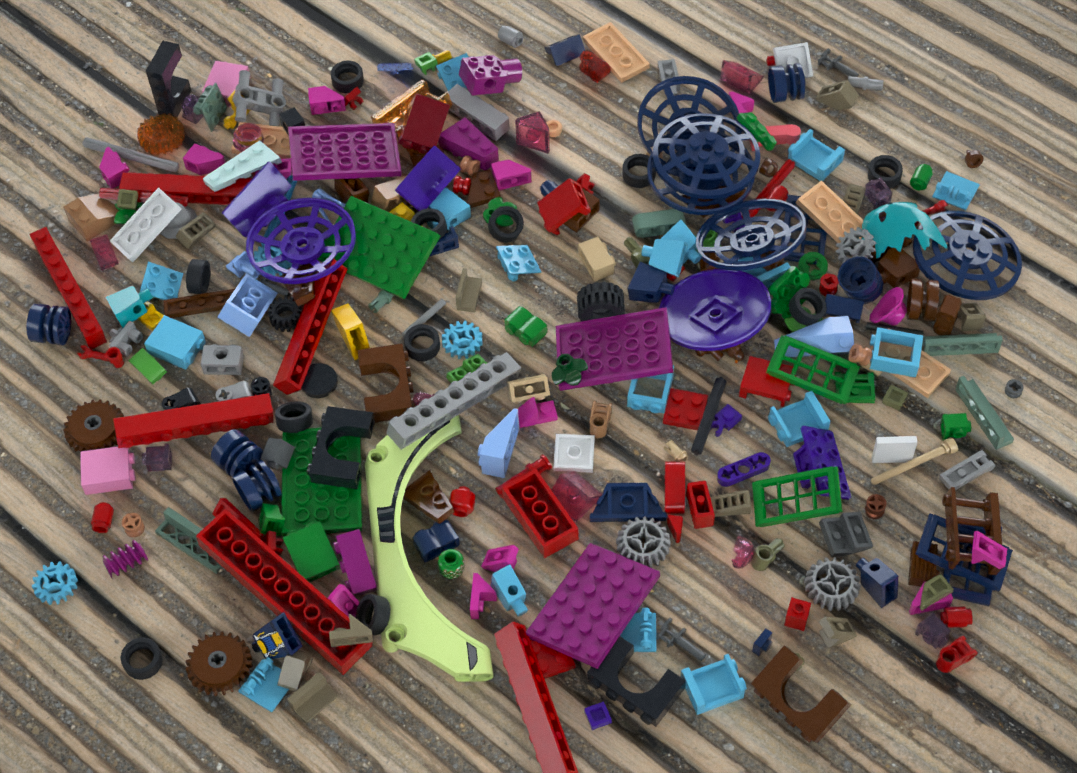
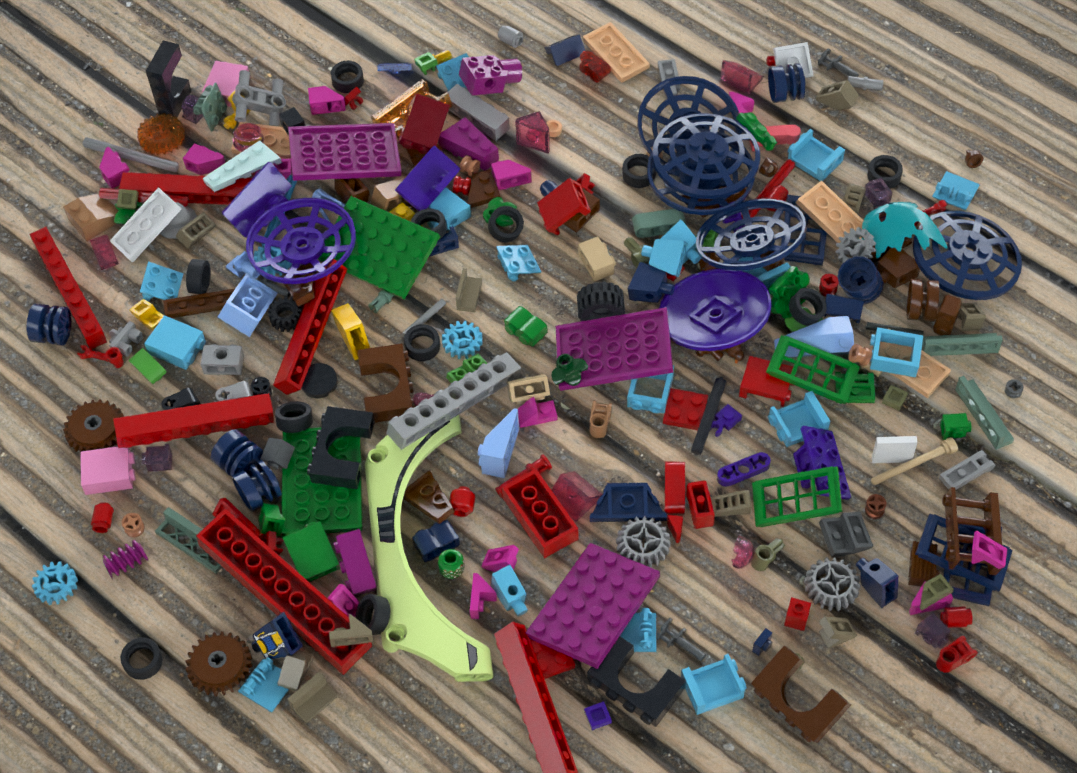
teal torso [105,286,153,328] -> none
white tile [553,434,595,473] -> none
tan pin [664,440,688,462] -> none
green gear [798,252,828,281] -> none
dark pink hat [869,287,907,326] -> none
green brick [910,164,933,191] -> none

